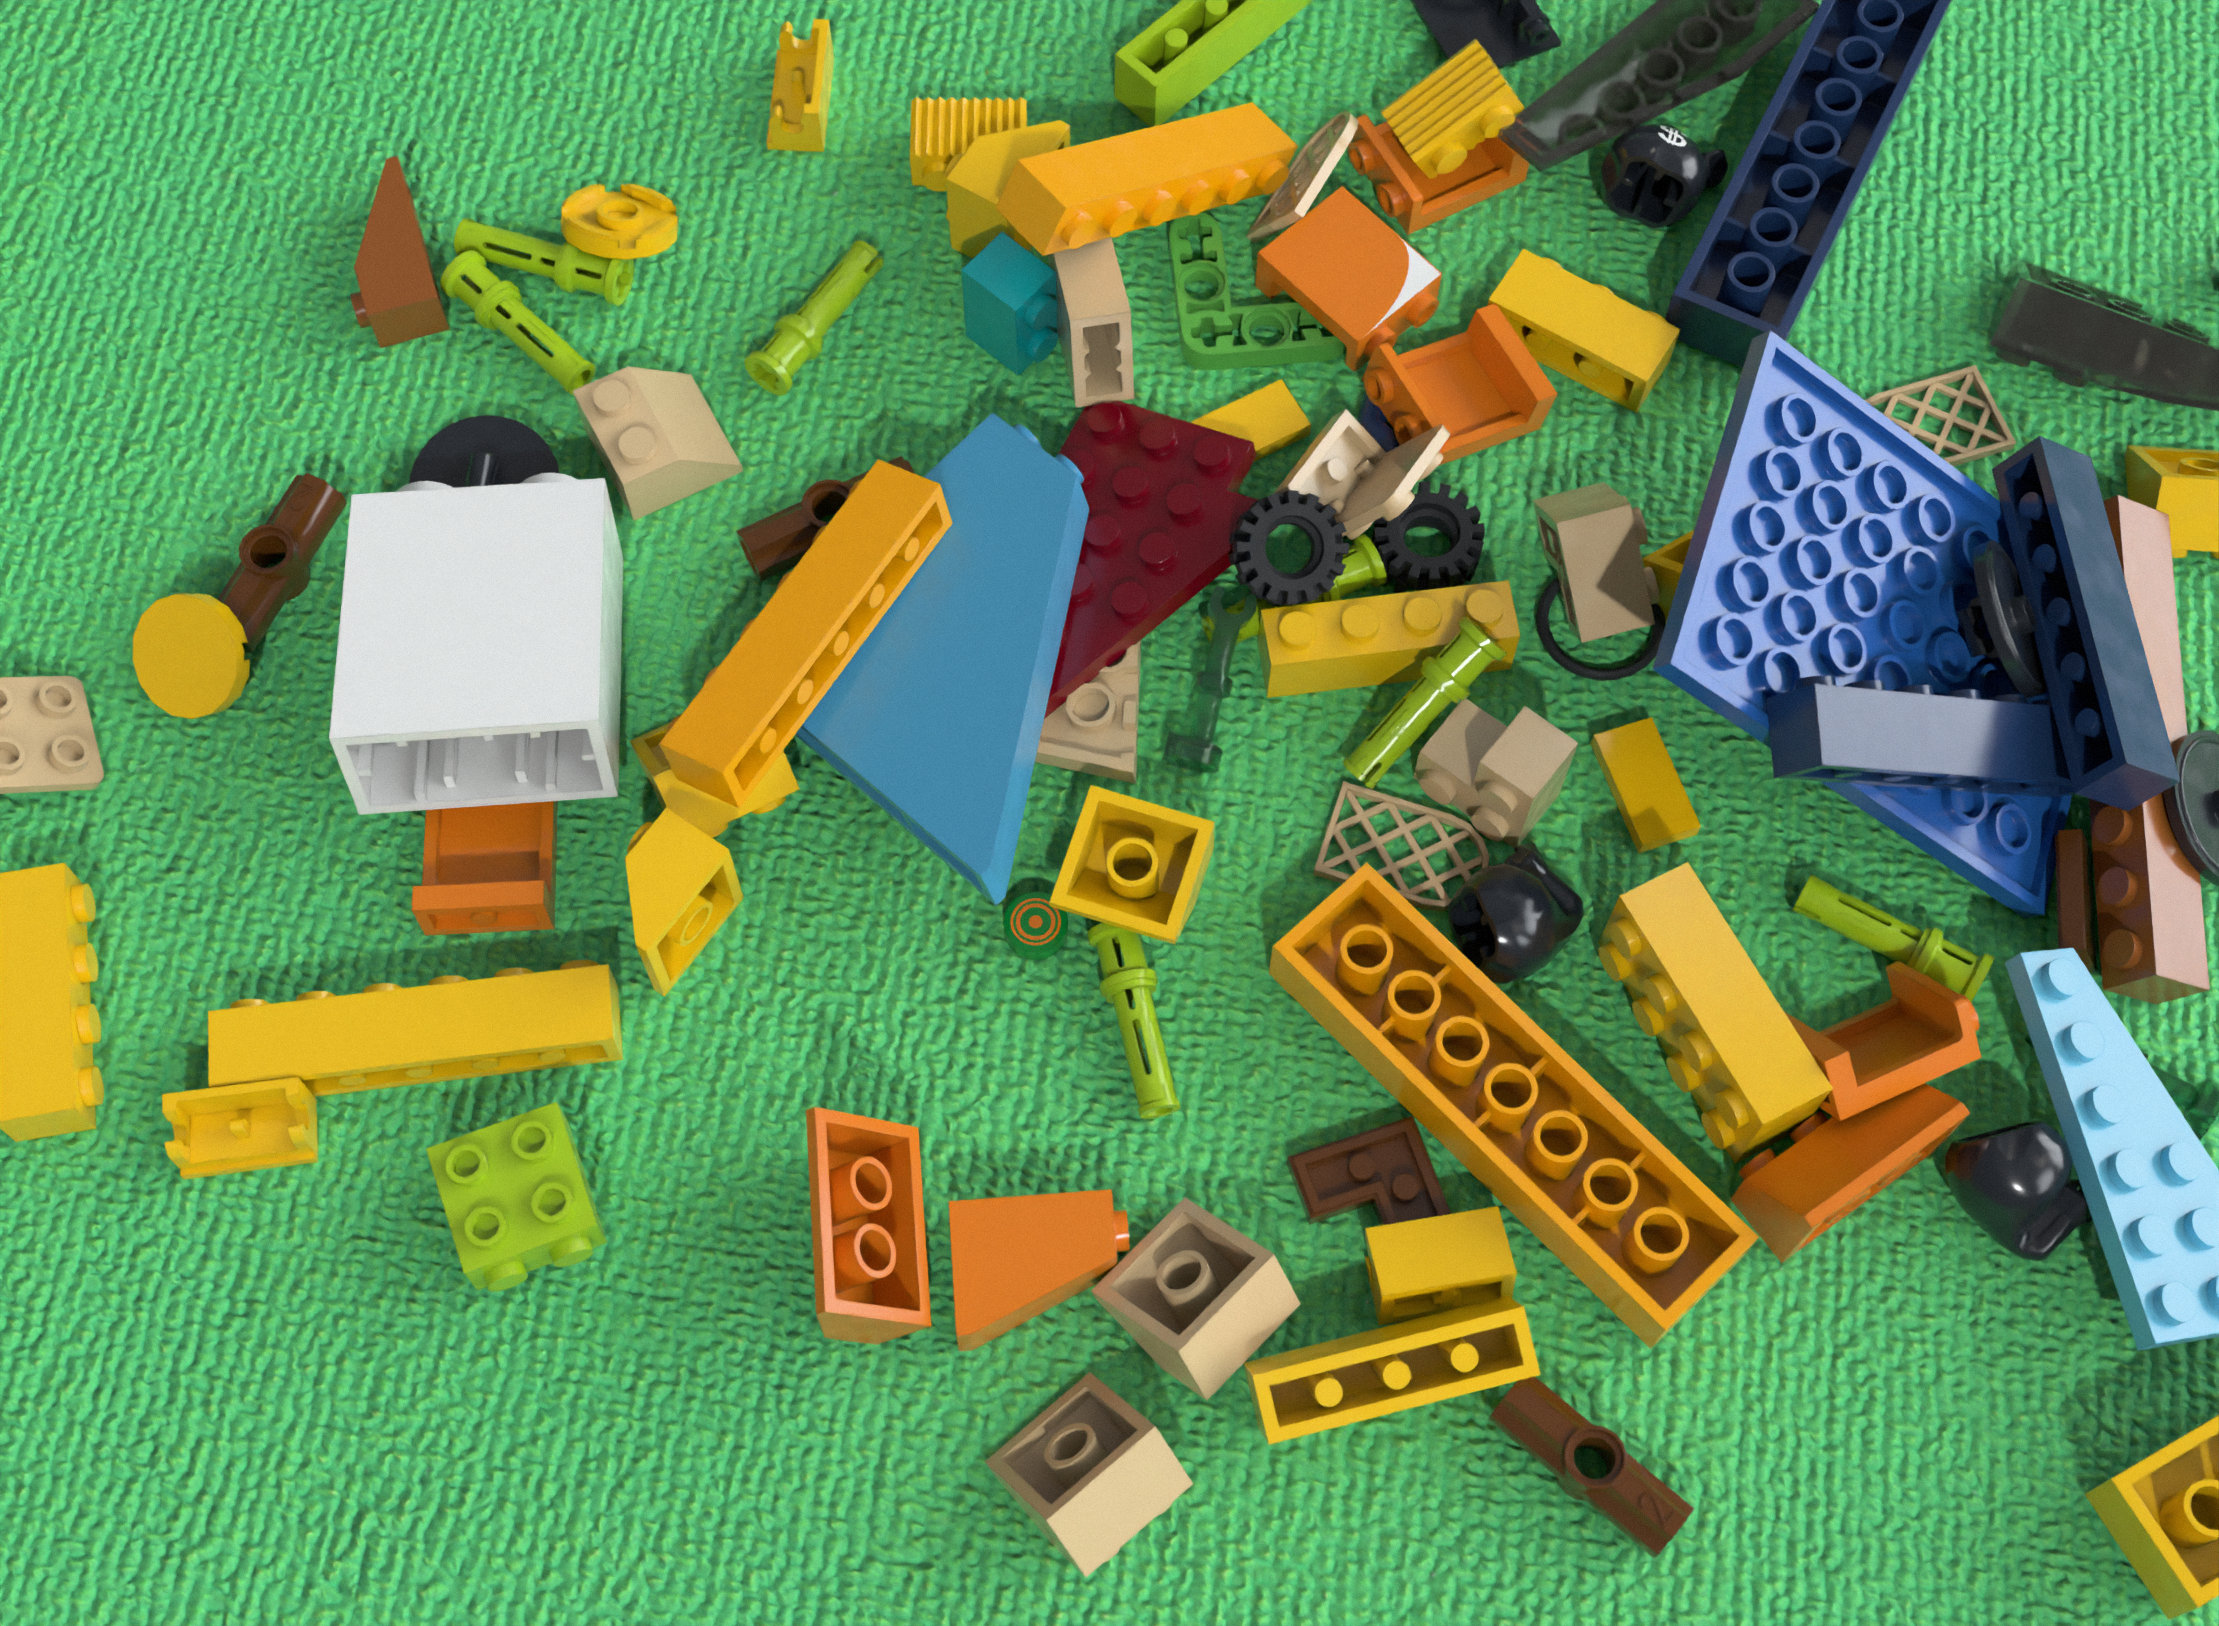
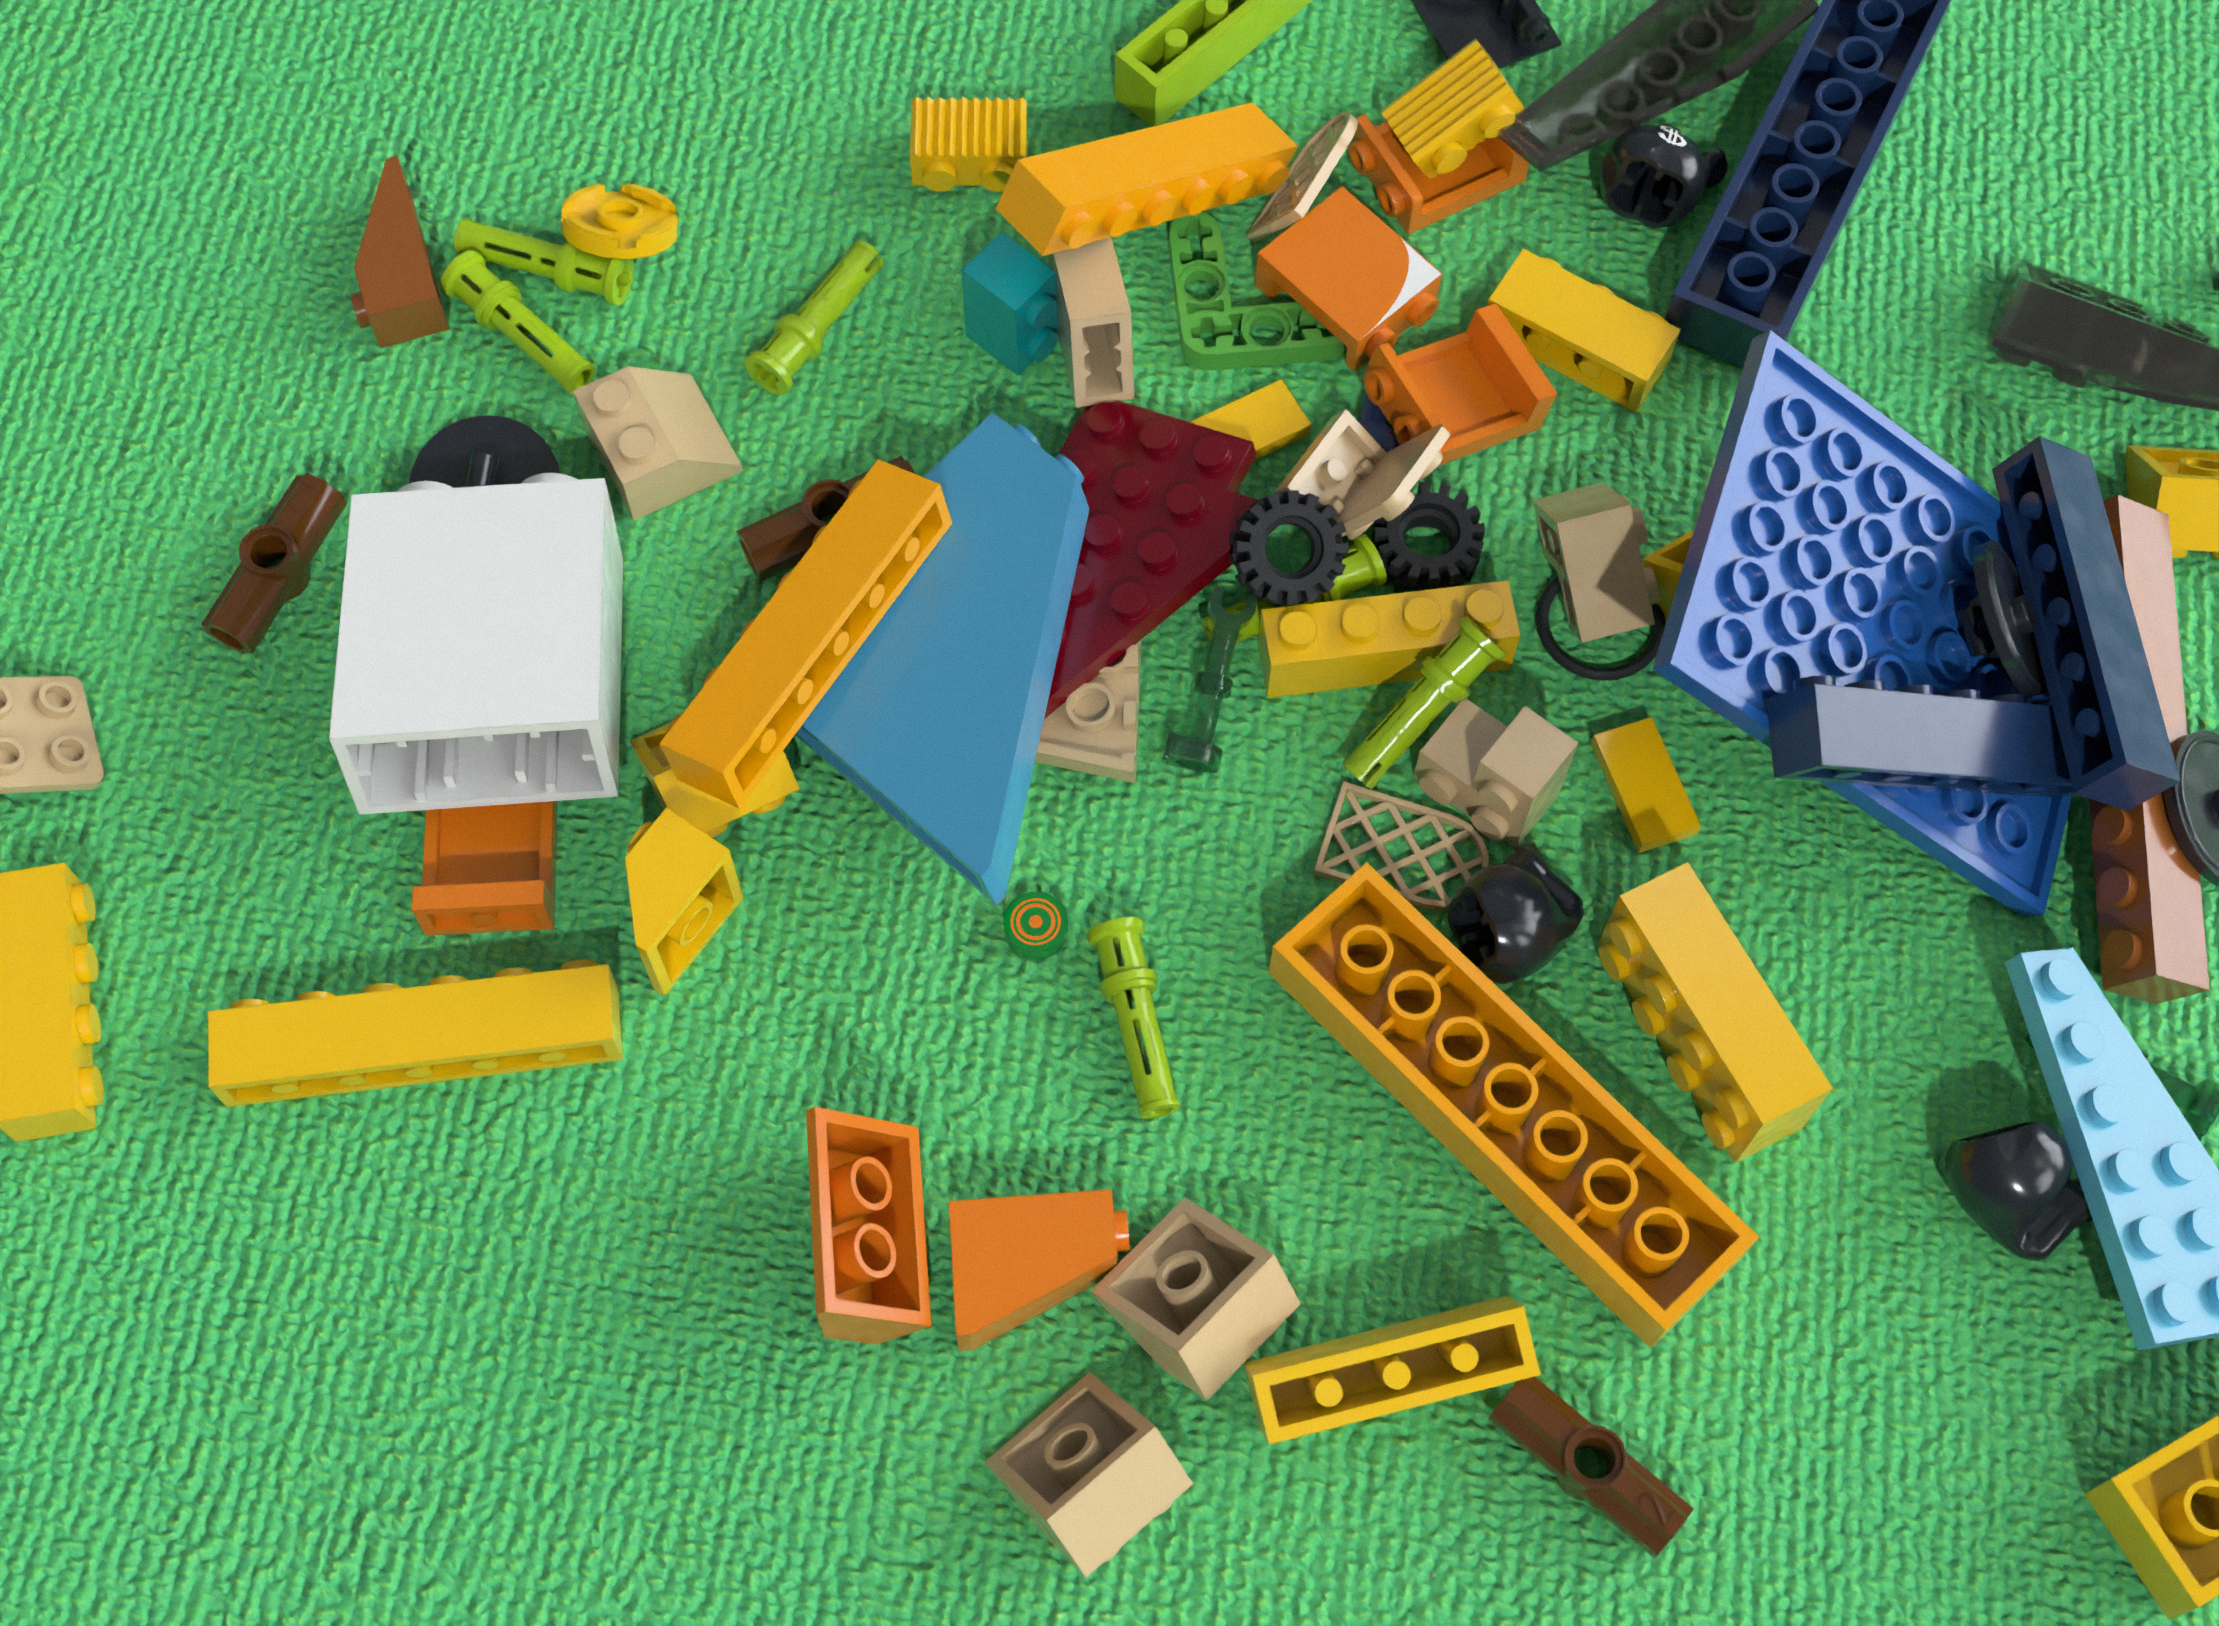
yellow tile [132,593,250,719] -> none
yellow hinge [162,1077,318,1180] -> none
lime brick [426,1102,608,1291] -> none
yellow hinge [766,19,834,152] -> none
yellow slope [943,120,1070,259] -> none
yellow slope [1049,785,1215,945] -> none
reddish brown tile [1286,1116,1451,1226] -> none
yellow hinge [1365,1206,1517,1325] -> none
orange slope [1730,1083,1970,1263] -> none
orange panel [1784,961,1982,1121] -> none
lime pin [1792,874,1995,1002] -> none
tan window [1865,365,2016,466] -> none
reddish brown tile [2055,829,2097,973] -> none

